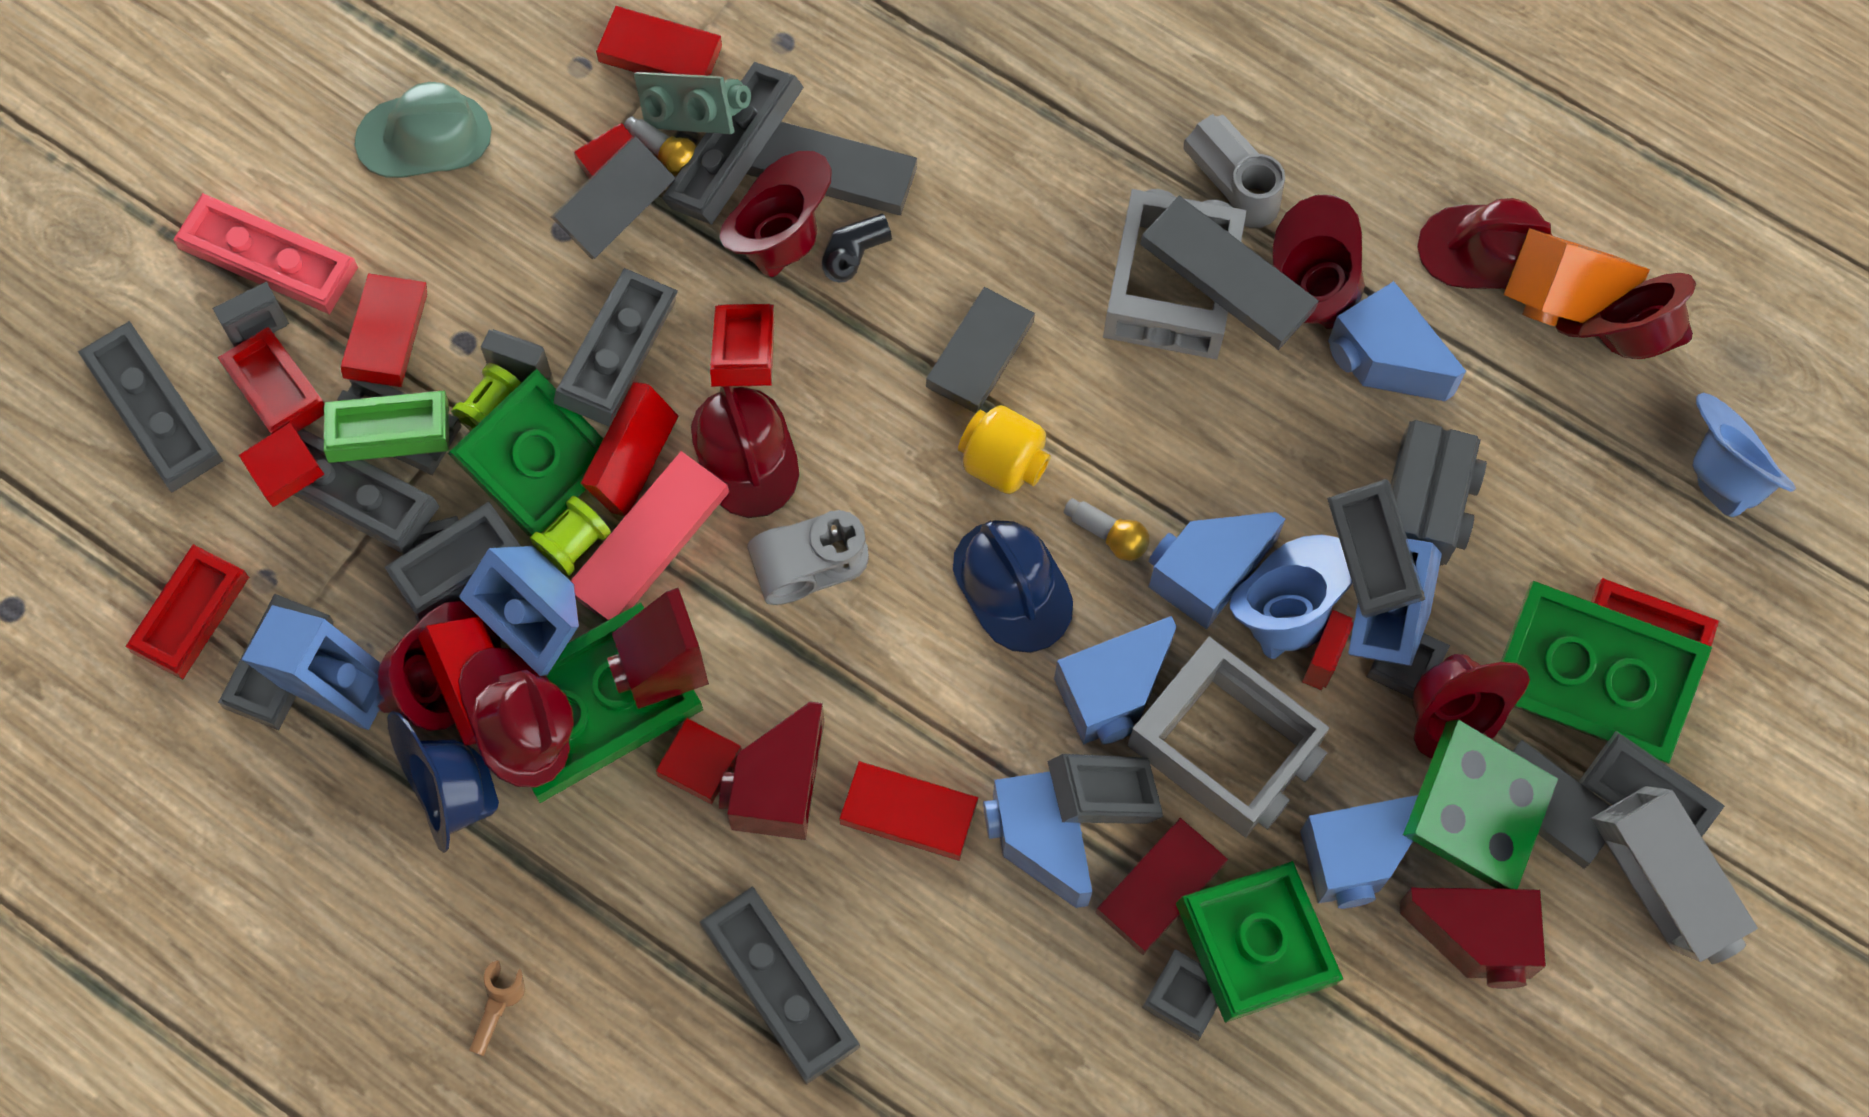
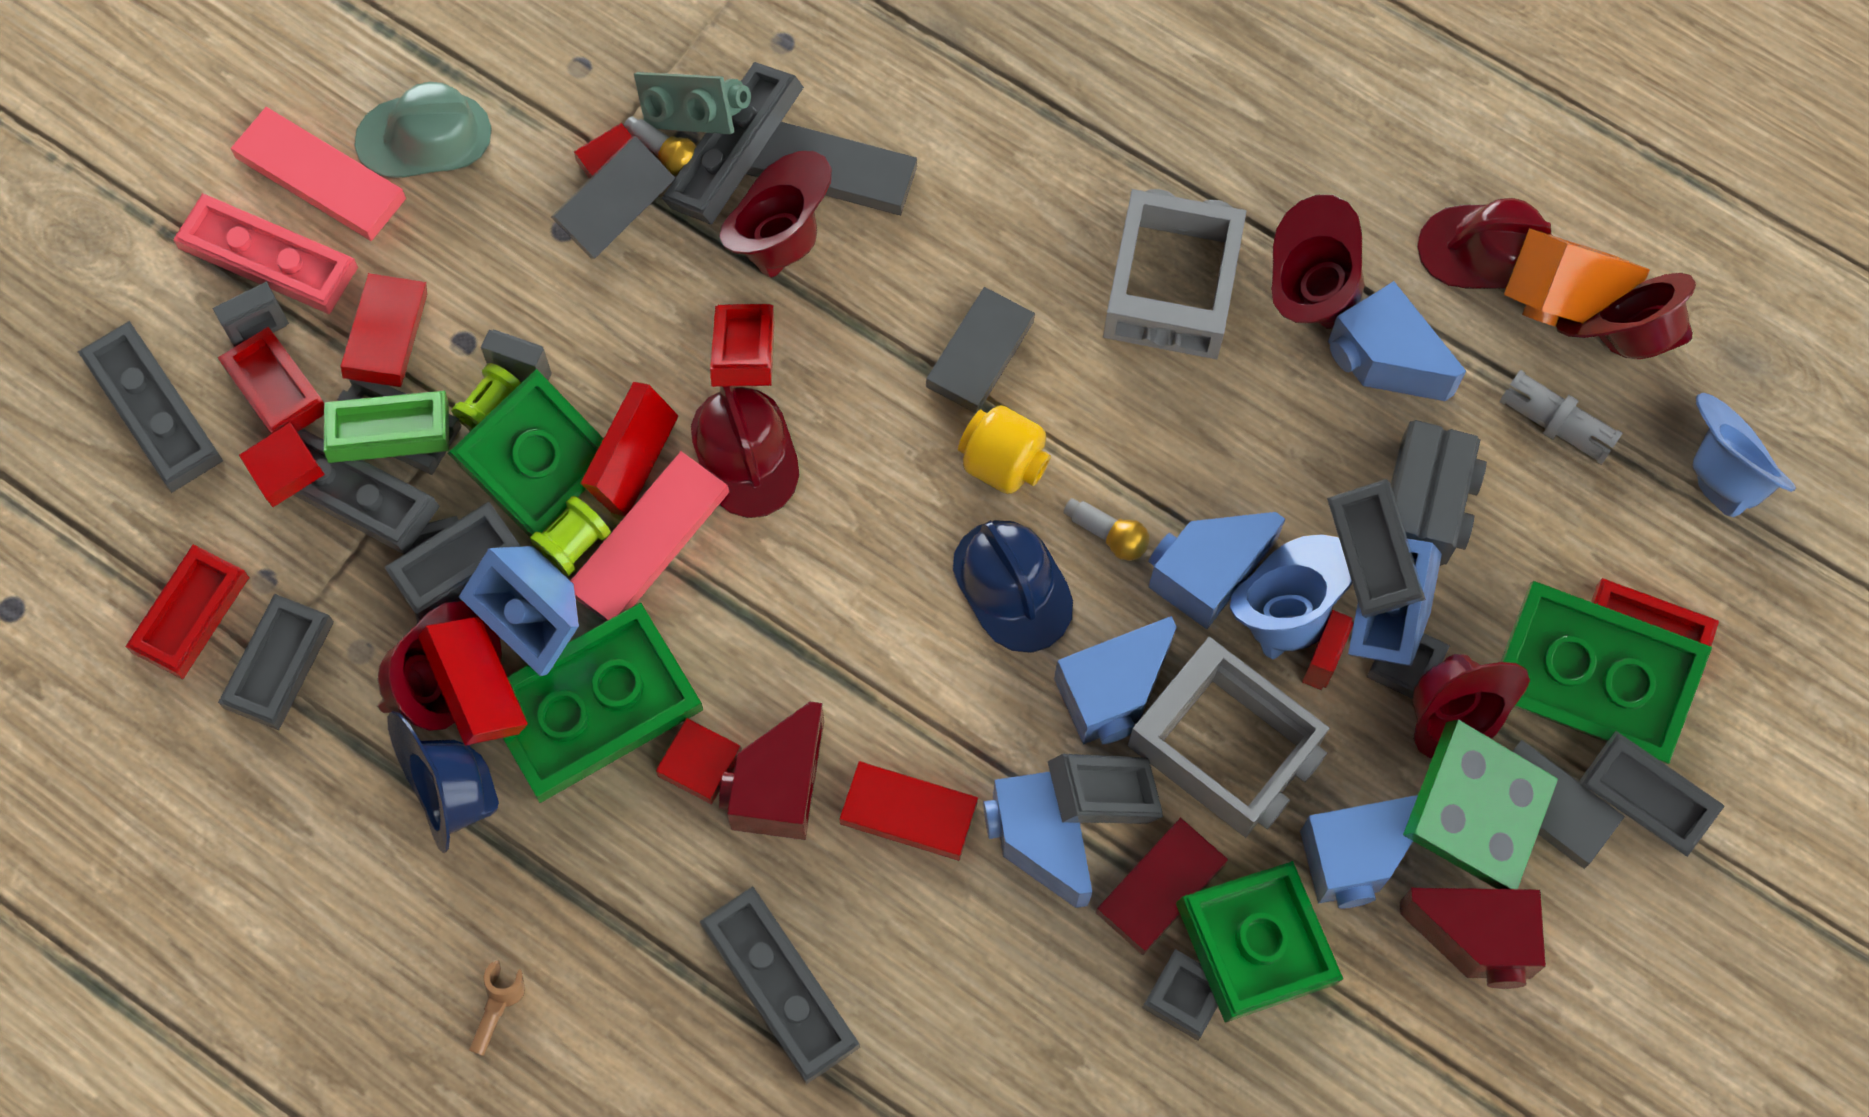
medium blue slope [242,605,382,730] -> none
dark red piece [458,648,574,788] -> none
dark grey tile [553,268,678,427] -> none
red tile [596,6,722,76] -> none
dark red slope [607,587,709,709] -> none
light grey piece [747,510,869,605] -> none
black arm [822,213,892,283] -> none
dark grey tile [1140,195,1318,350] -> none
light grey piece [1184,114,1285,228] -> none
light grey window [1591,786,1758,964] -> none
none -> coral tile [231,107,406,241]
none -> light grey pin [1500,370,1623,465]

